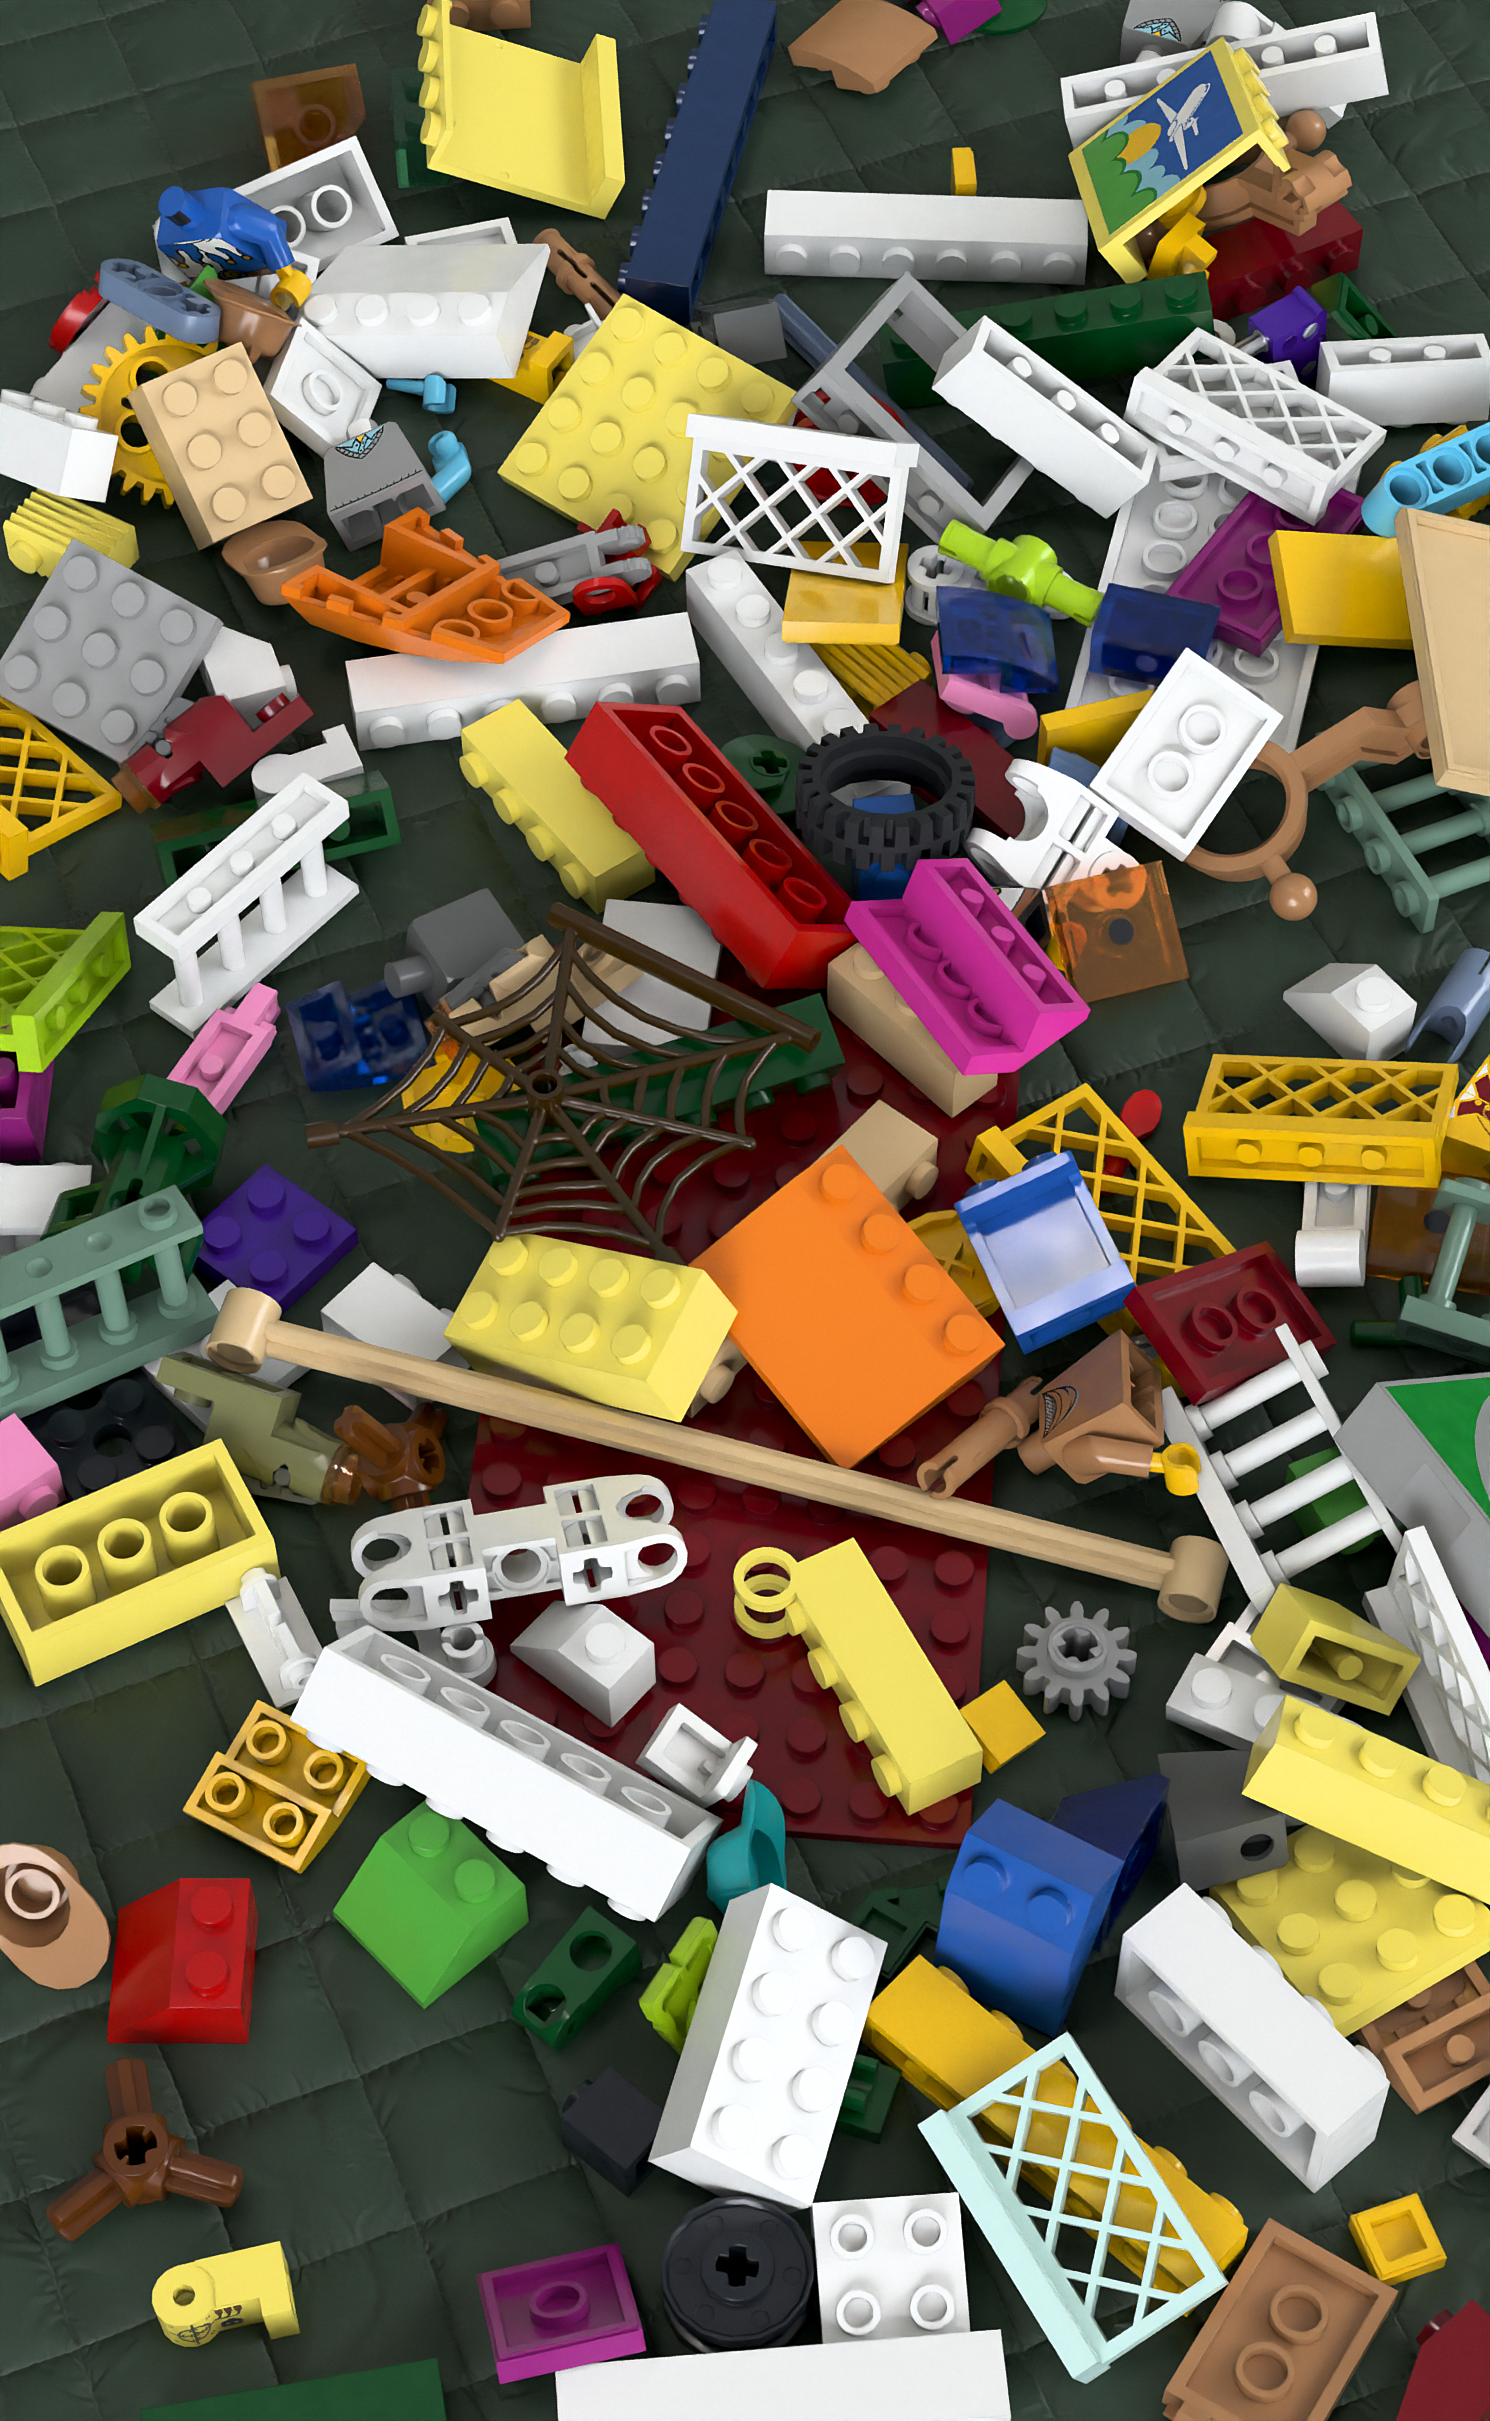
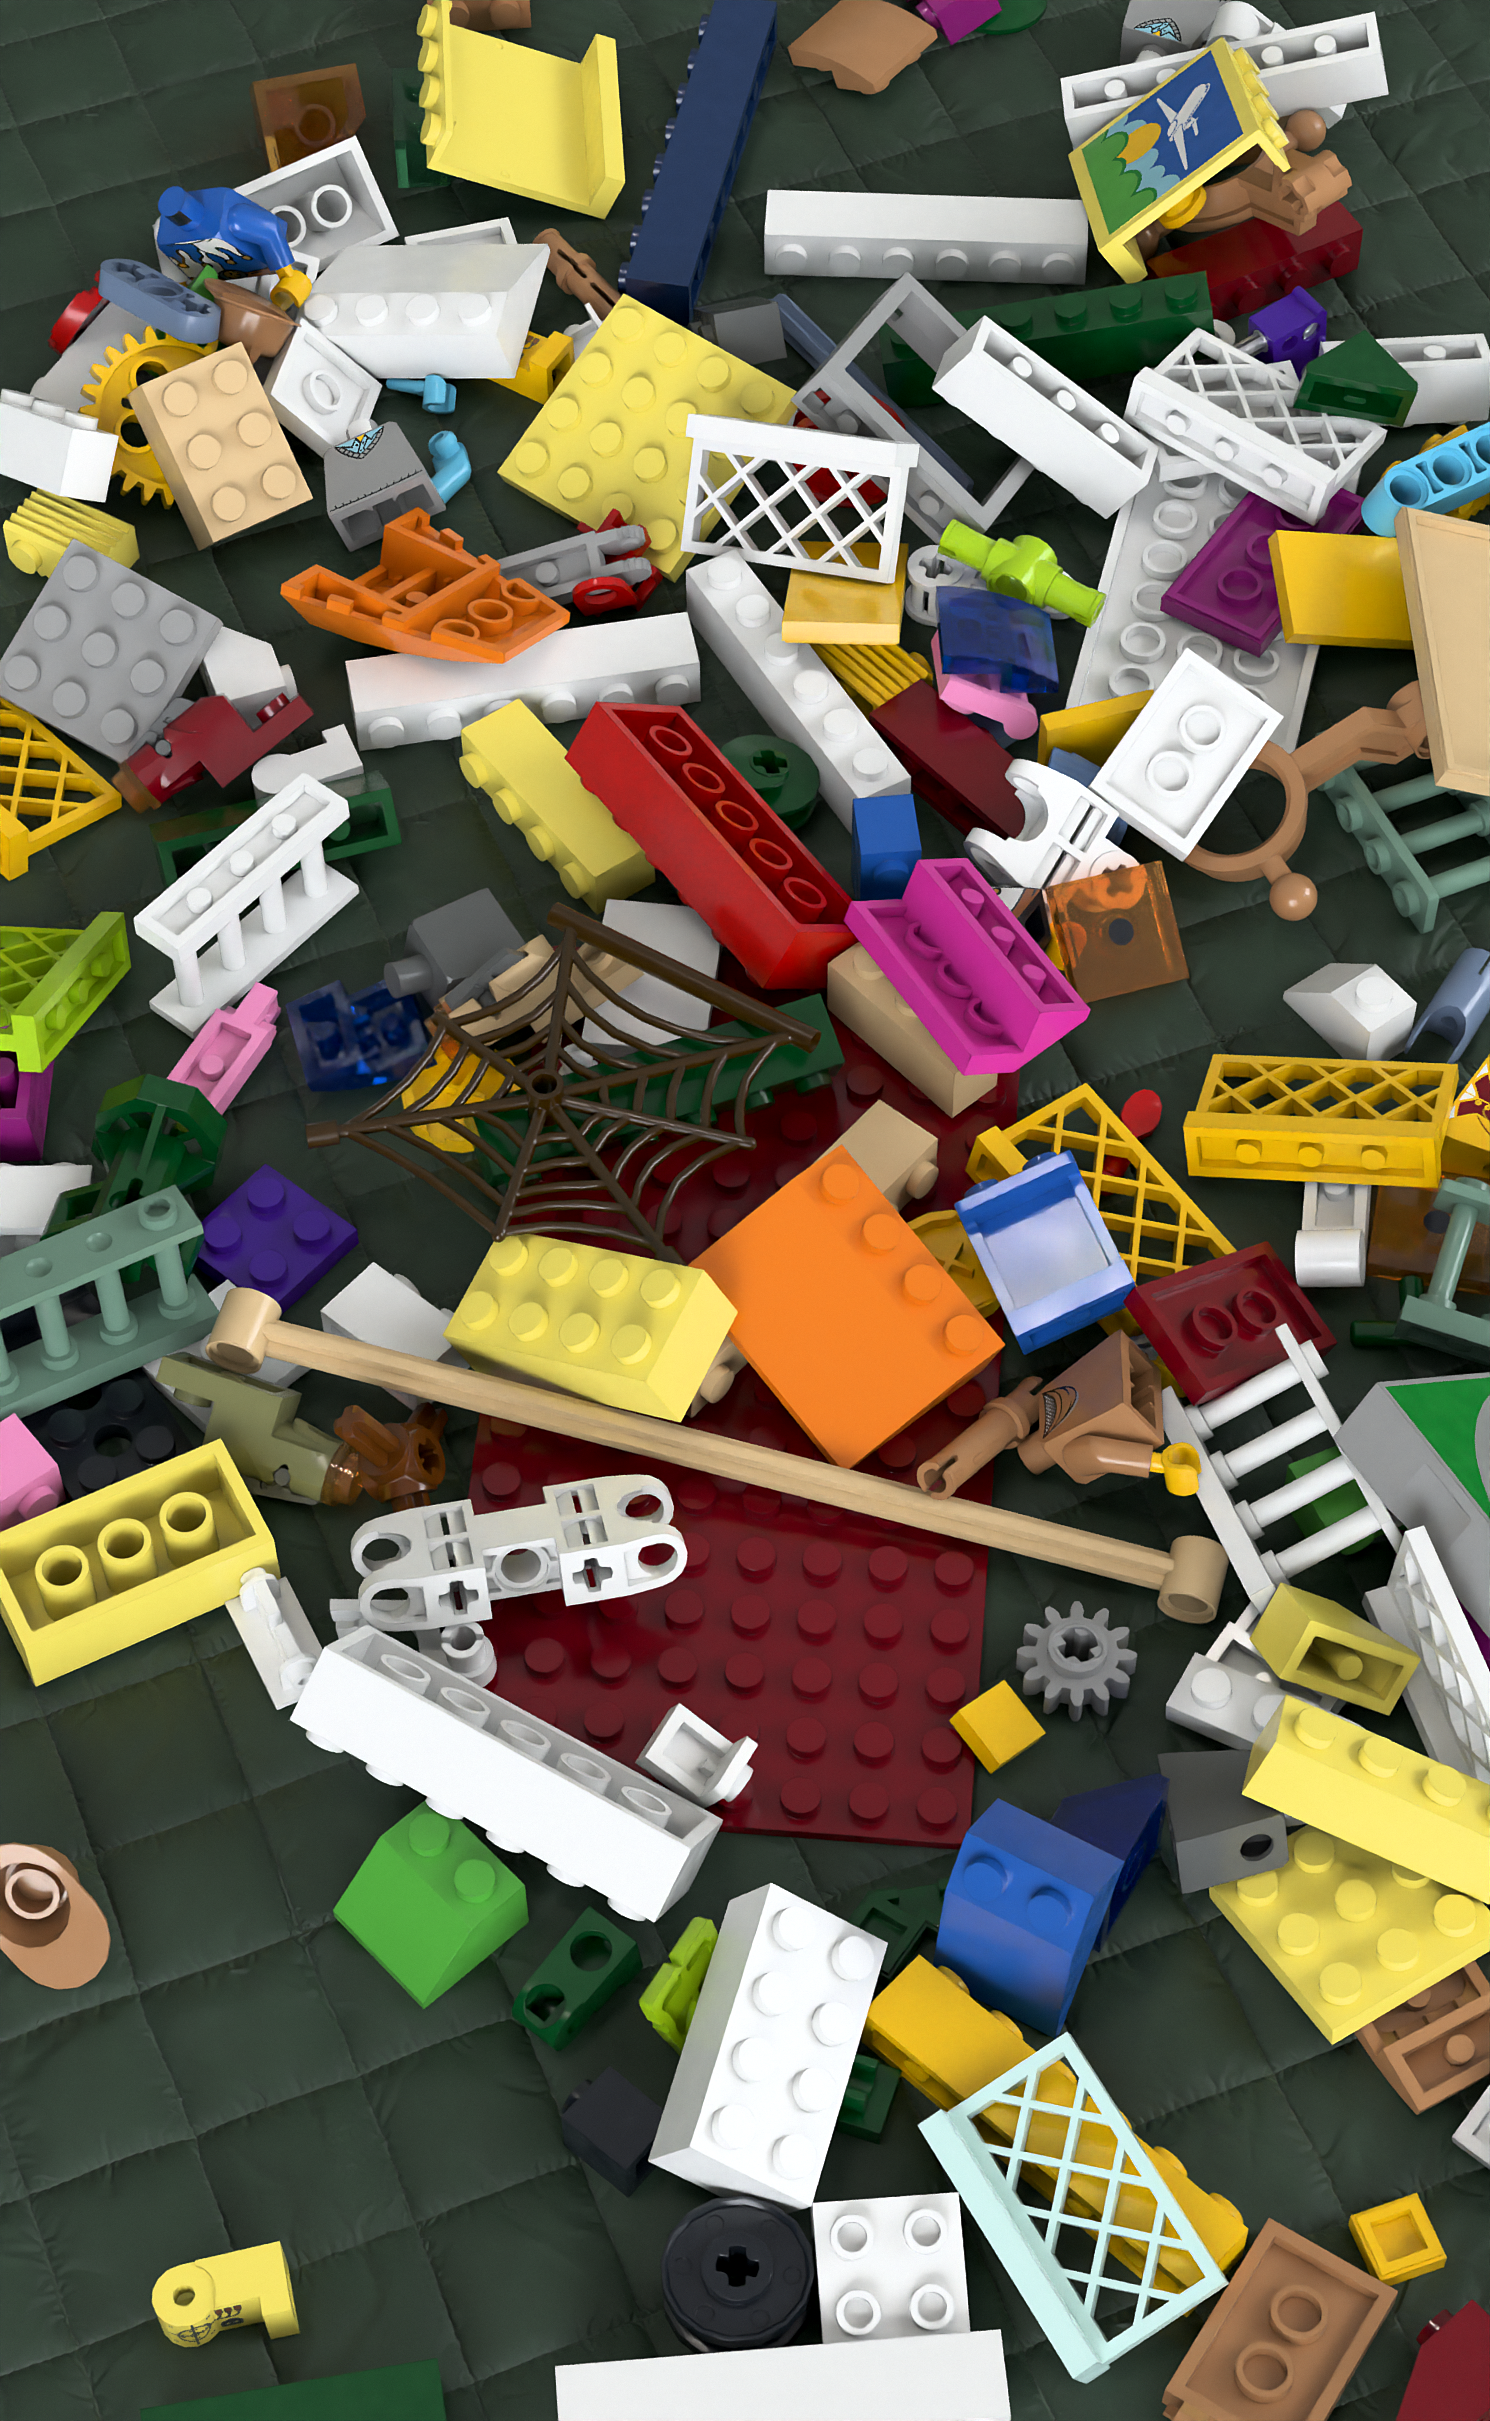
reddish brown bush [45,2057,244,2242] -> none
red slope [107,1878,258,2044] -> none
yellow slope [182,1700,372,1874] -> none
medium nougat piece [221,520,328,606] -> none
magenta tile [476,2243,646,2384] -> none
white slope [510,1600,656,1728] -> none
teal piece [706,1779,787,1916] -> none
light yellow hinge [733,1537,983,1816] -> none
black tyre [795,723,975,872] -> none
yellow tile [950,147,977,196] -> none
clear blue brick [1089,583,1222,686] -> none
white brick [1114,1882,1390,2193] -> none
yellow tile [1146,212,1218,280] -> none
dark green slope [1310,272,1401,340] -> none
none -> dark green slope [1293,330,1418,427]

